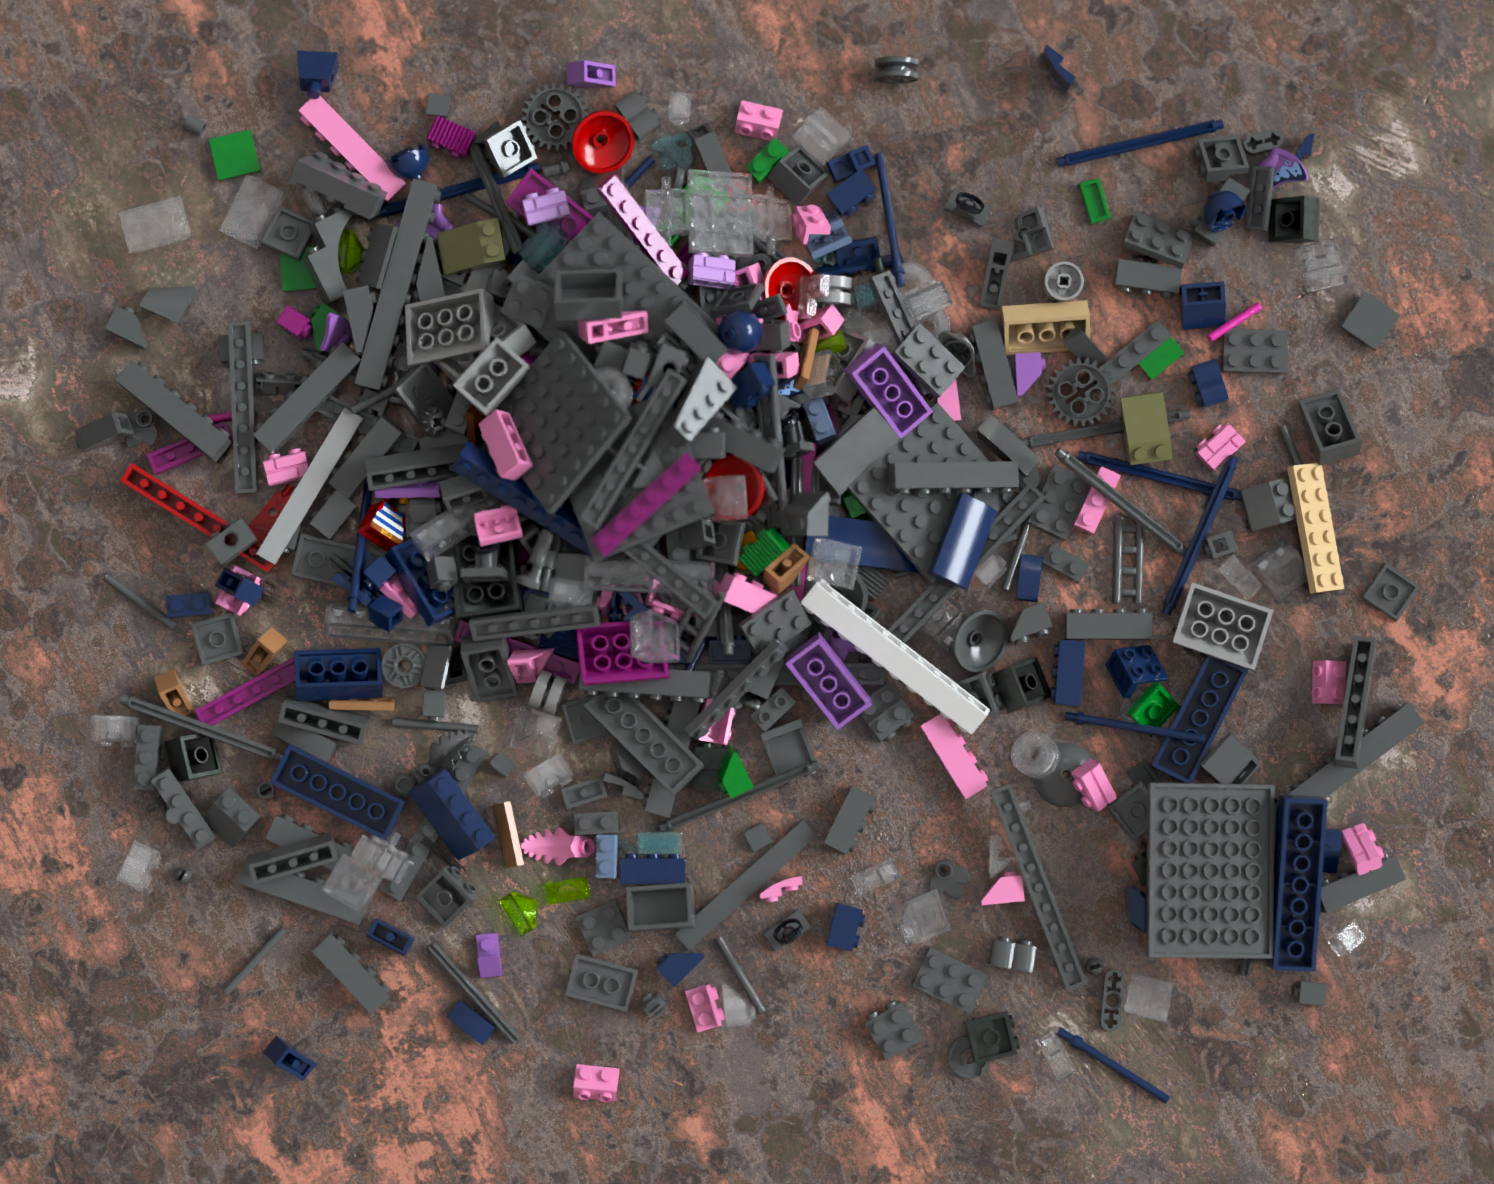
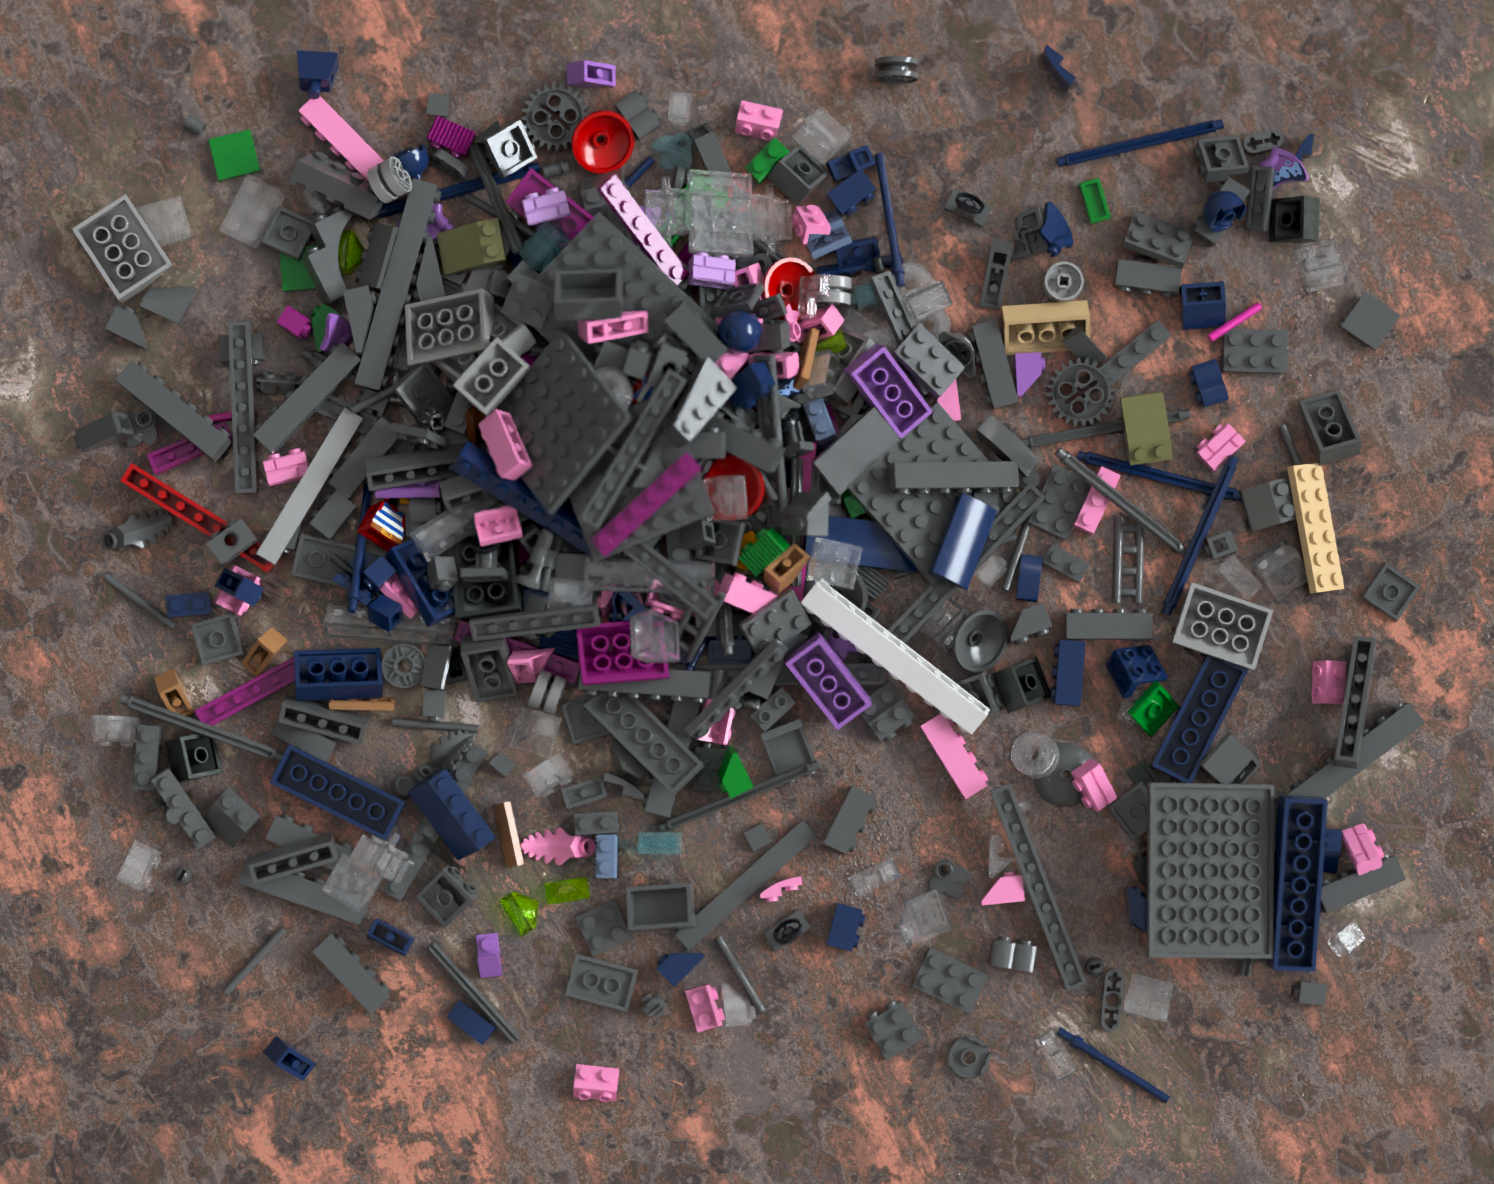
red piece [249,483,294,542] -> none
dark grey hinge [257,782,275,800] -> none
dark blue brick [620,854,686,884] -> none
clear light blue piece [813,251,836,266] -> none
pearl dark grey plate [965,1011,1020,1064] -> none
dark blue bar [1065,712,1205,744] -> none
green tile [1138,337,1184,381] -> none
none -> light grey slope [72,194,173,303]
none -> dark grey plant [102,510,174,551]
none -> light grey wheel [367,156,412,203]
none -> dark grey plate [390,422,449,450]
none -> dark grey beam [429,149,469,181]
none -> dark blue arm [1038,201,1073,257]

